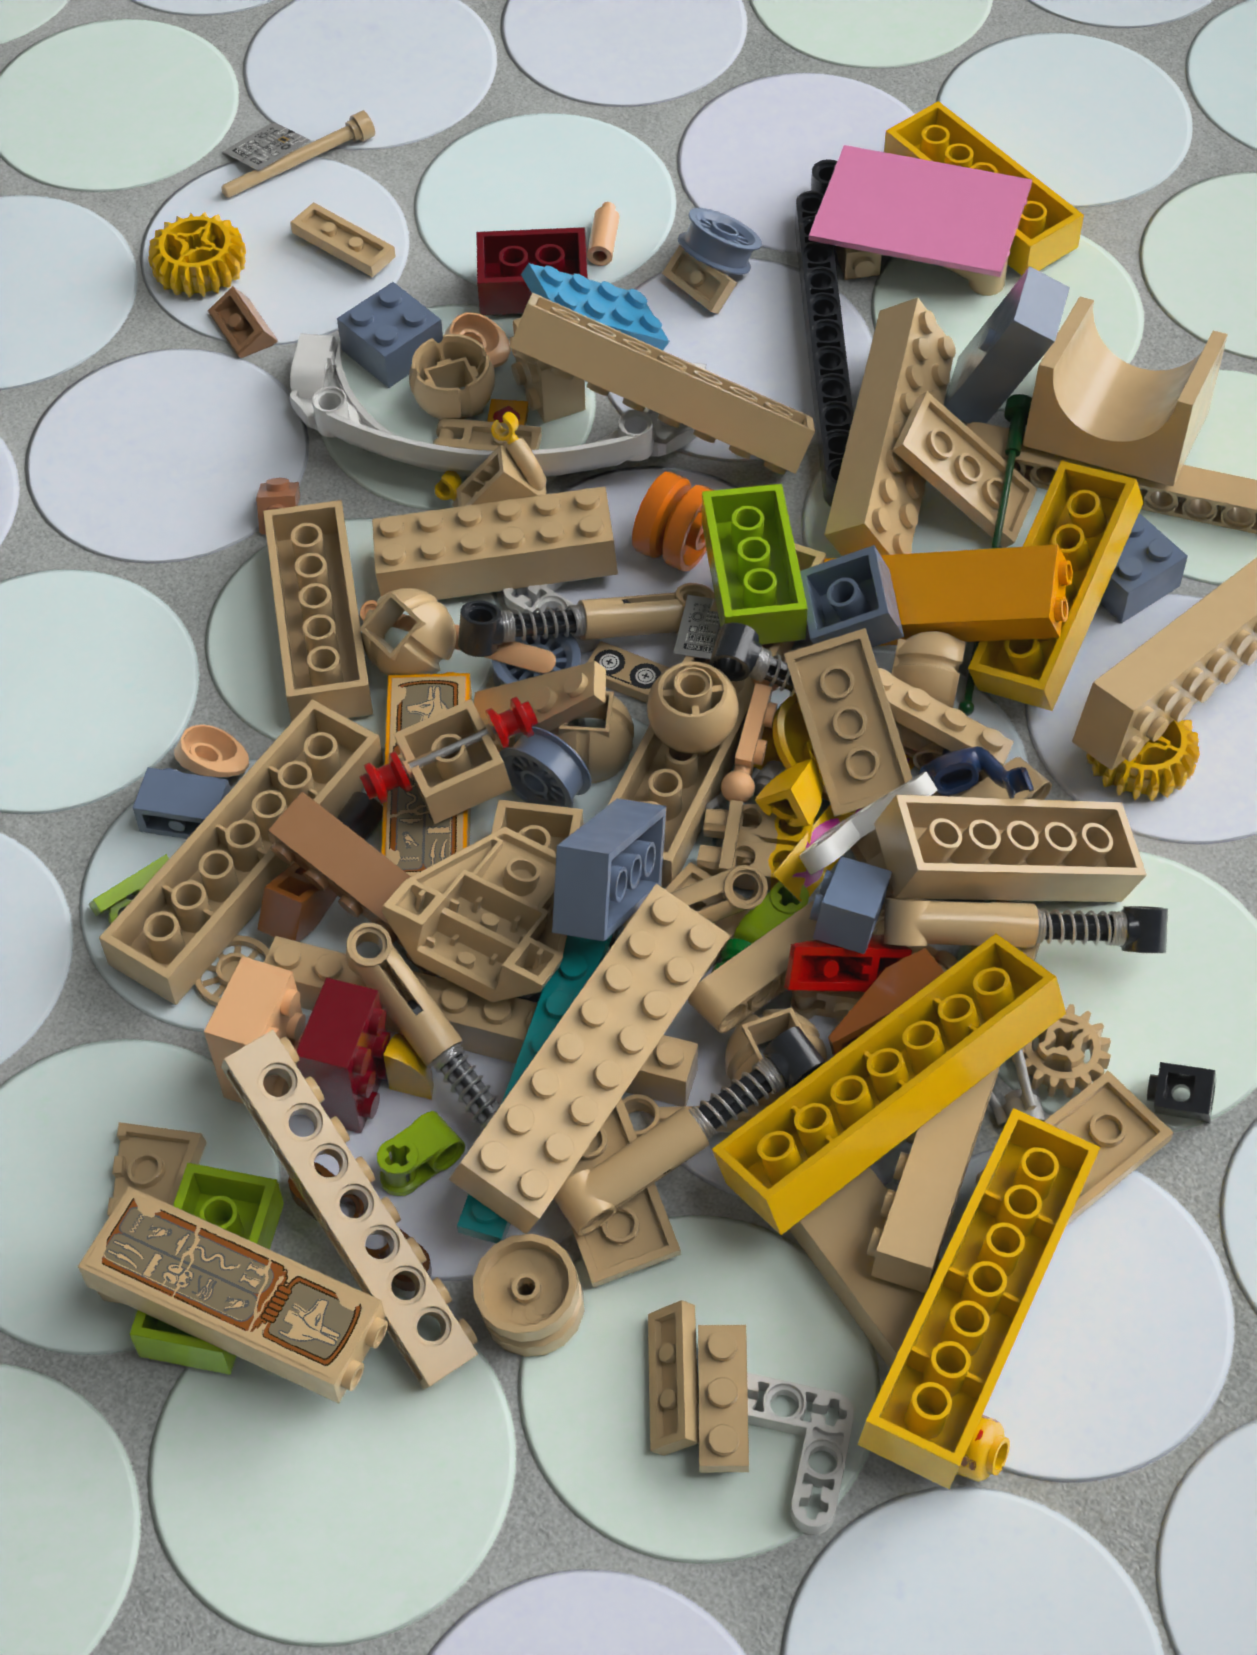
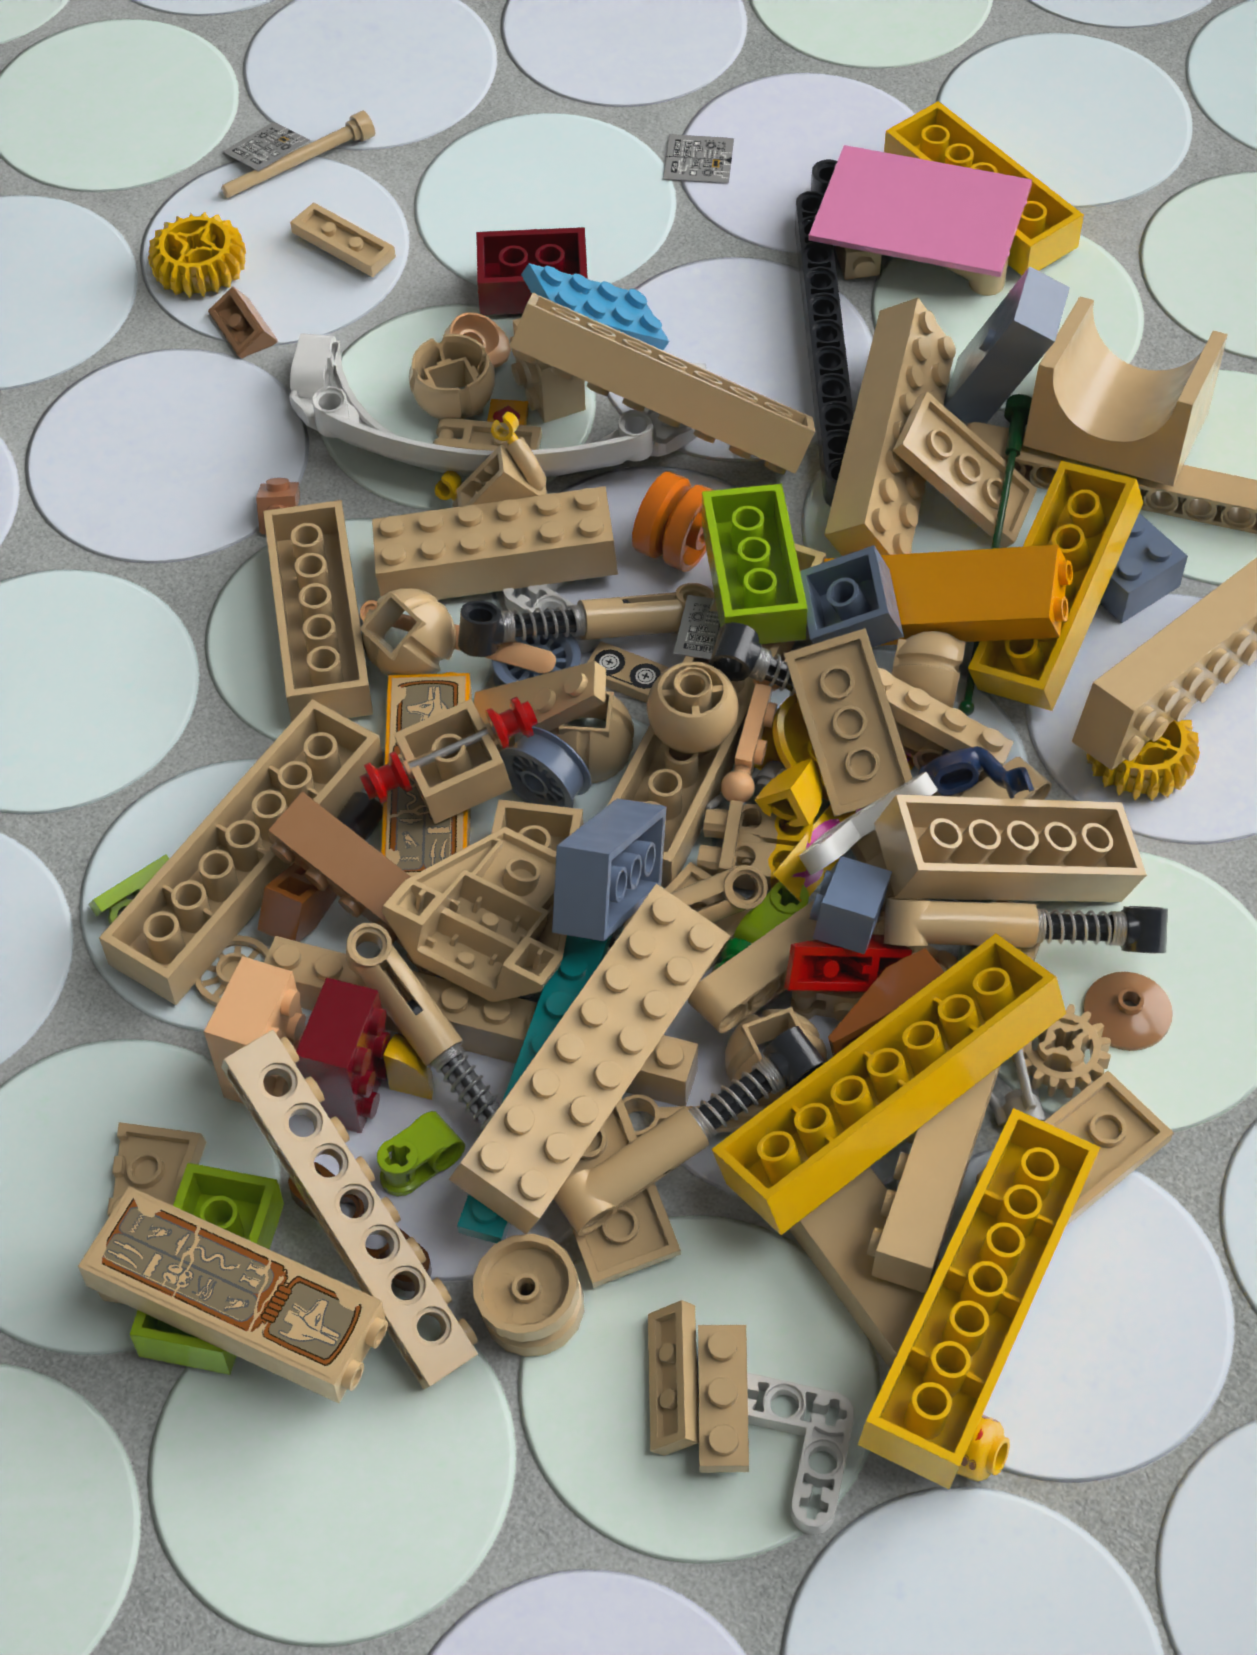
sand blue brick [133,767,231,839] -> none
light nougat hat [174,724,249,777] -> none
sand blue brick [337,282,443,388] -> none
light nougat cylinder [587,202,620,266] -> none
tan plate [662,245,737,314] -> none
sand blue wheel [678,208,762,275] -> none
black brick [1147,1062,1217,1123] -> none
none -> light grey sticker [663,134,734,183]
none -> medium nougat dish [1083,972,1173,1051]

